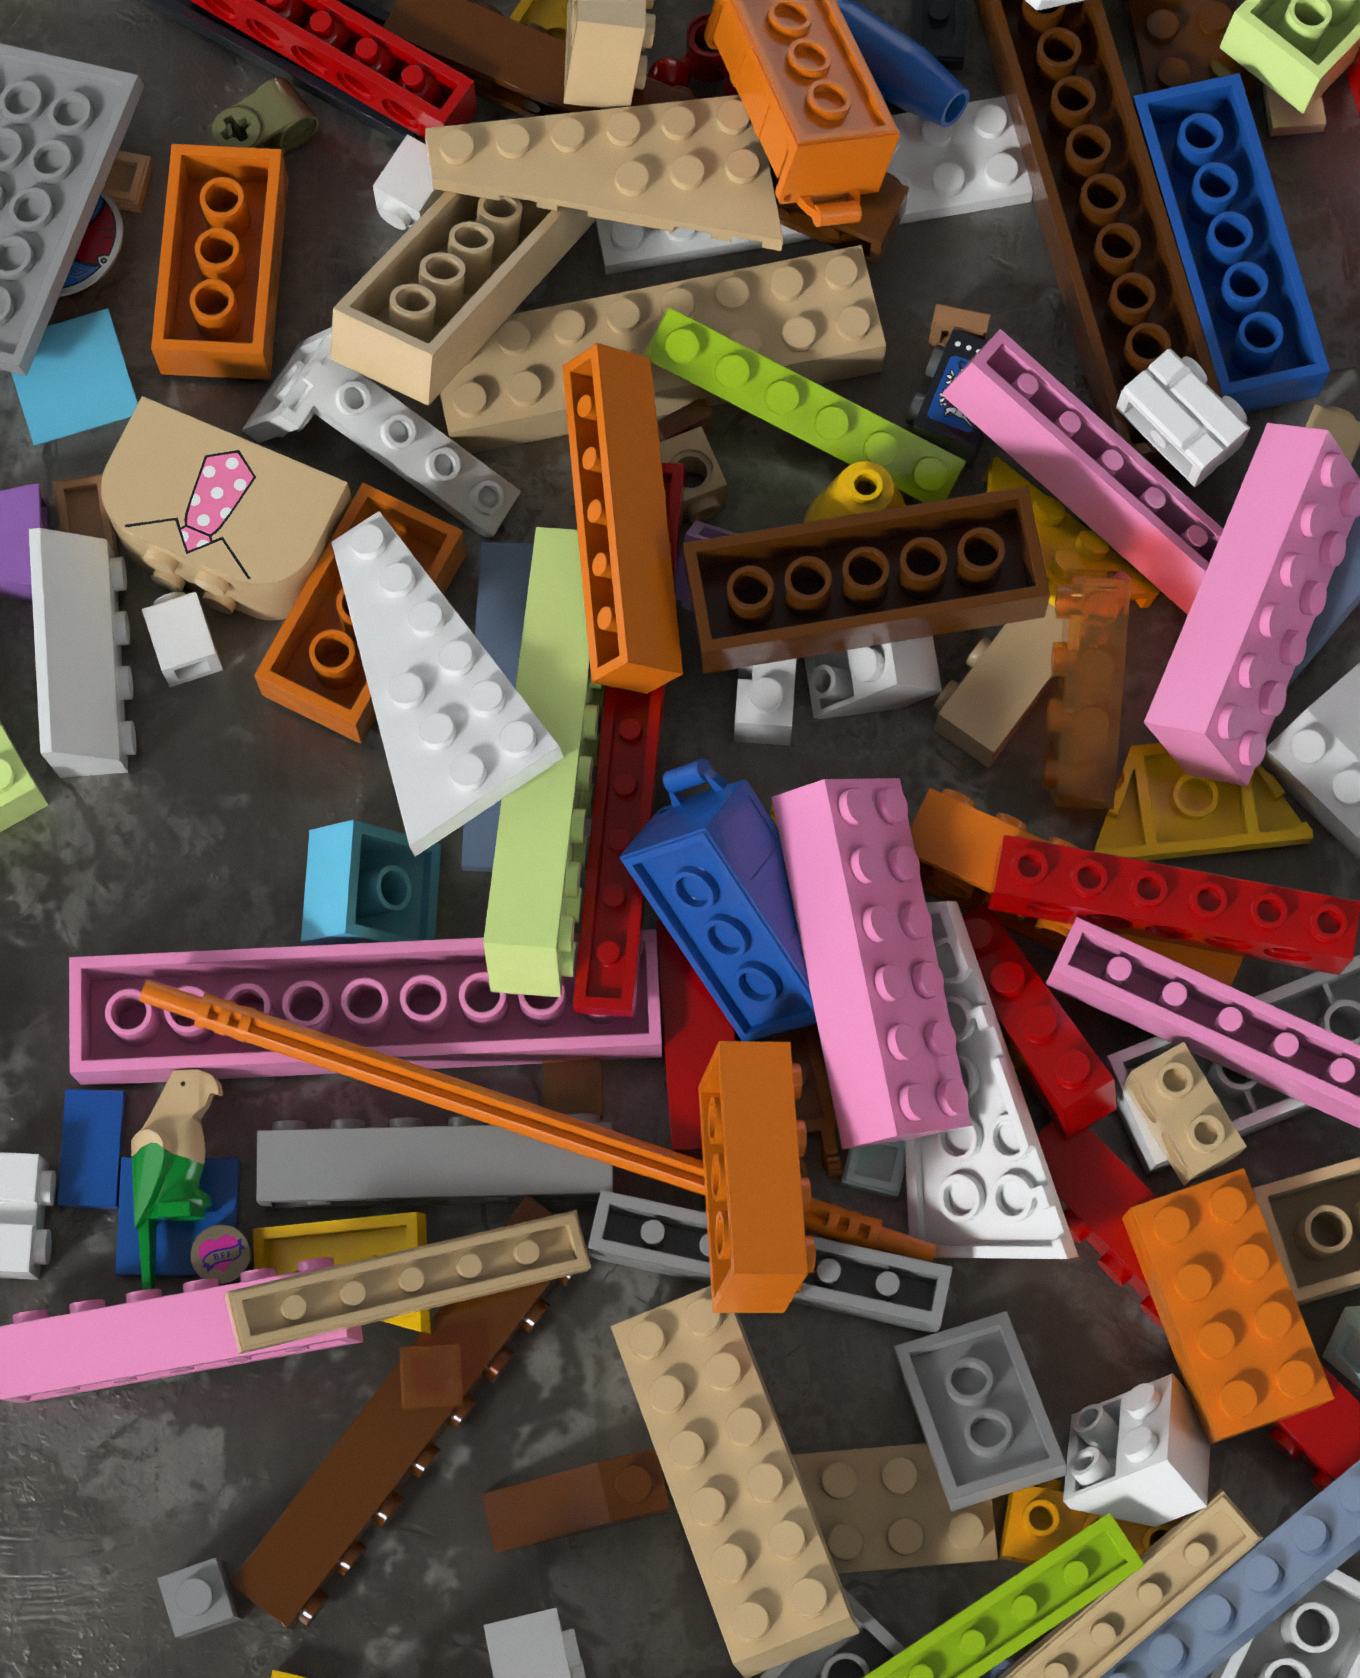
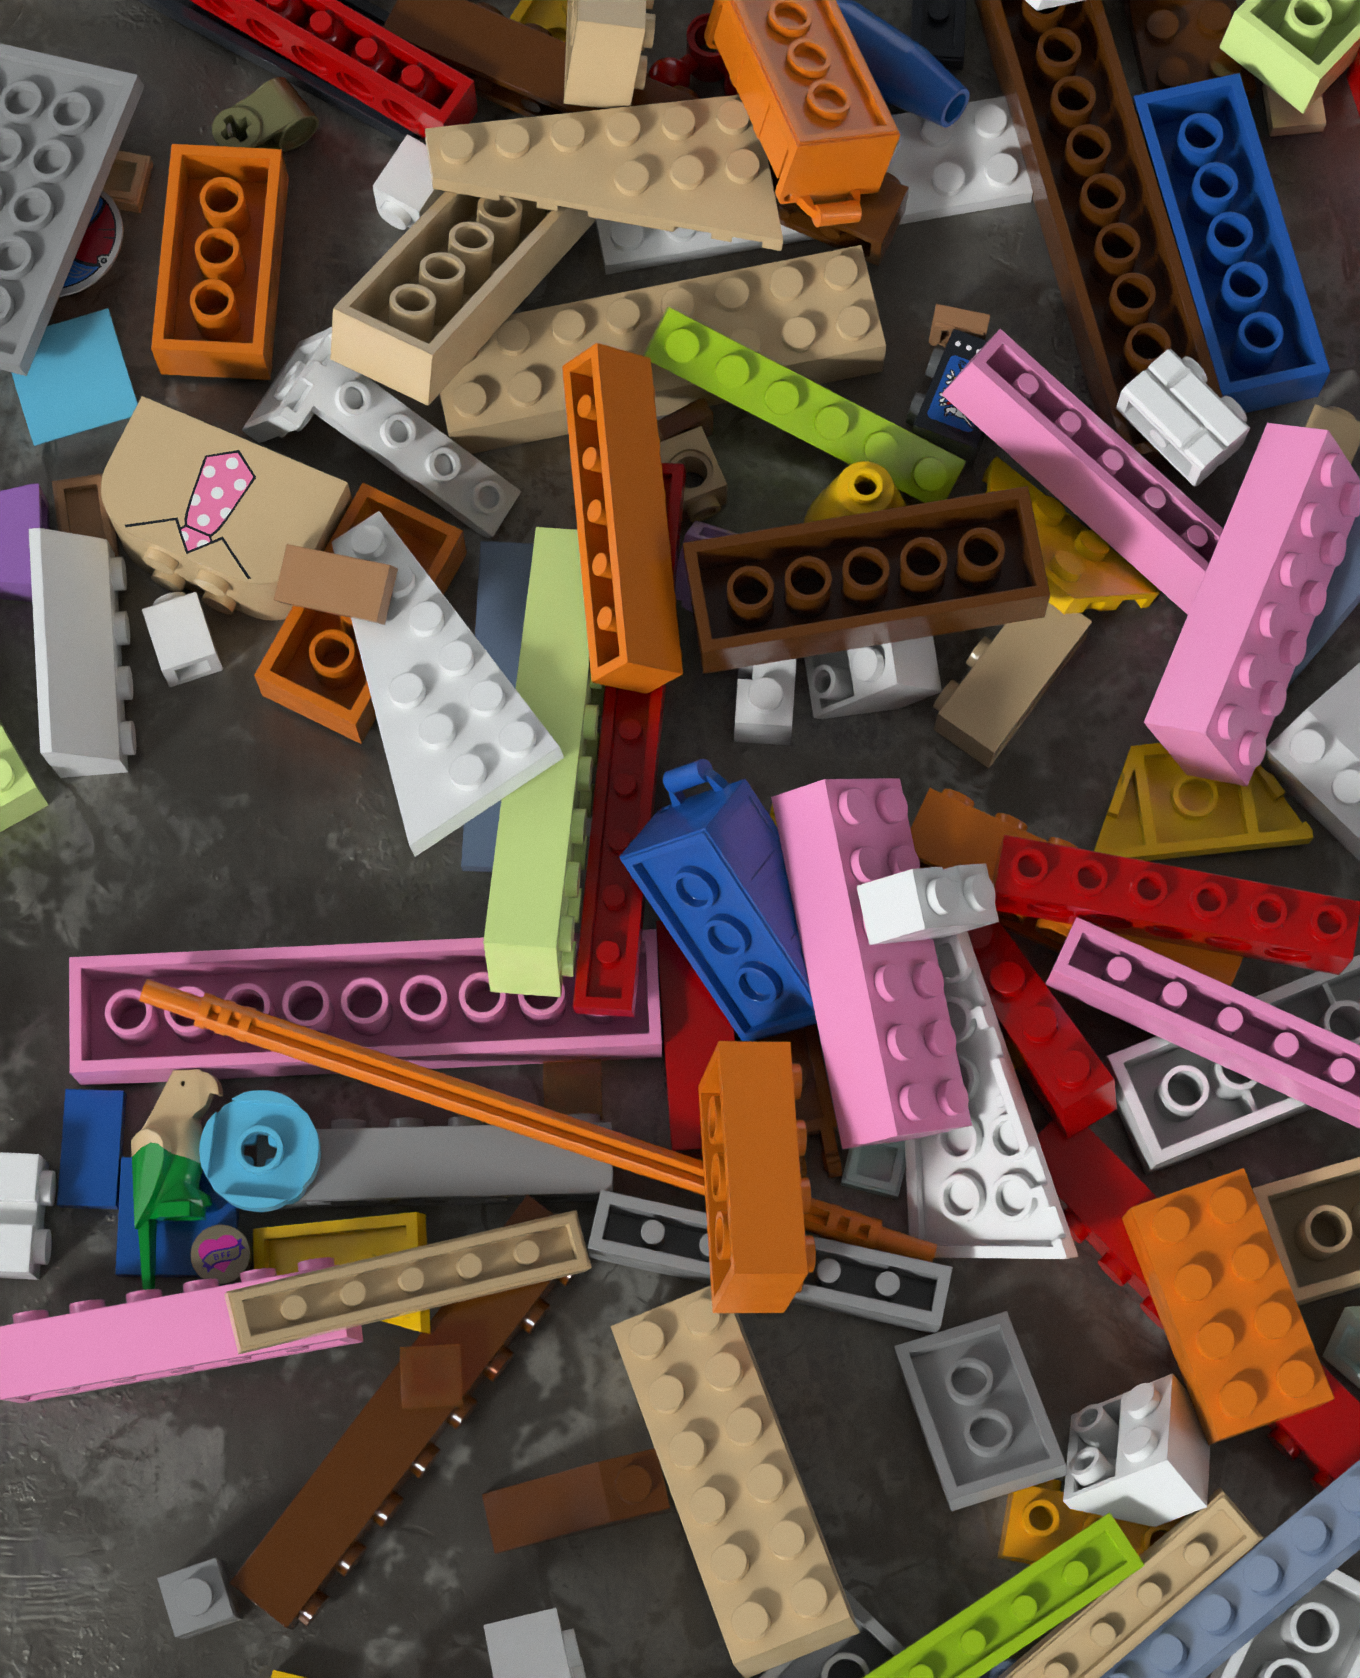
medium azure slope [301,820,441,945] -> none
tan plate [792,1443,998,1575] -> none
clear orange brick [1042,568,1131,809] -> none
tan brick [1123,1042,1247,1187] -> none
none -> medium azure plate [199,1090,321,1212]
none -> medium nougat tile [274,544,398,625]
none -> white brick [857,863,999,945]

